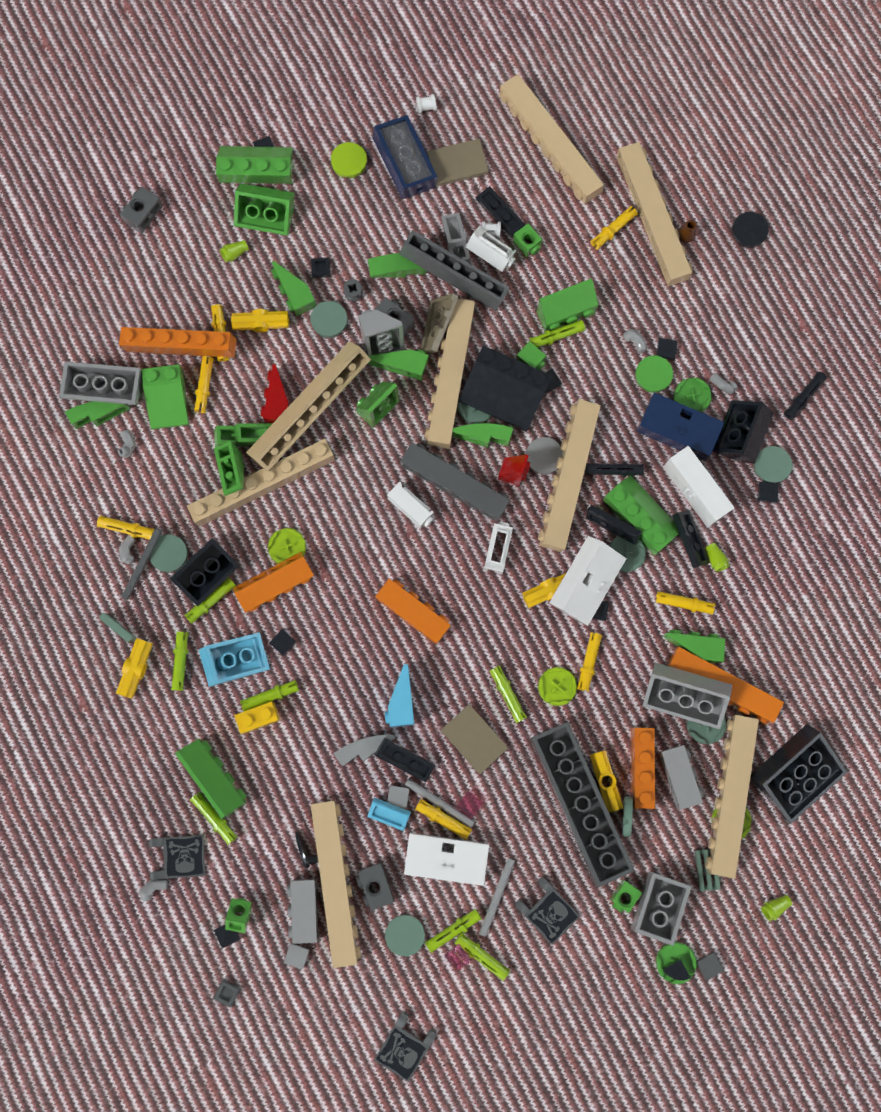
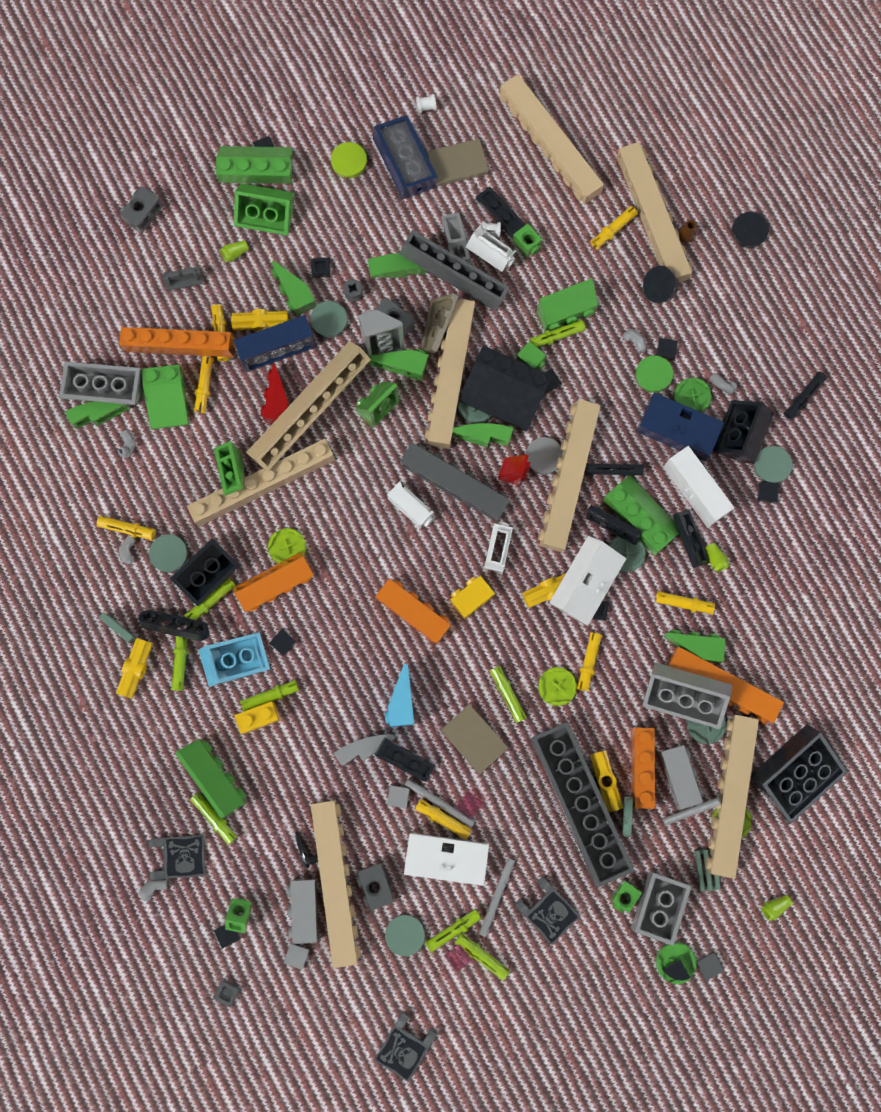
dark grey bar [121,528,162,600] -> none
bright green slope [214,423,273,448] -> none
medium azure tile [367,797,411,831] -> none
none -> black beam [139,610,210,641]
none -> dark grey hinge [162,266,203,291]
none -> dark blue brick [234,315,317,372]
none -> yellow brick [450,576,495,620]
none -> black tile [643,266,679,304]
none -> light grey bar [663,797,721,825]

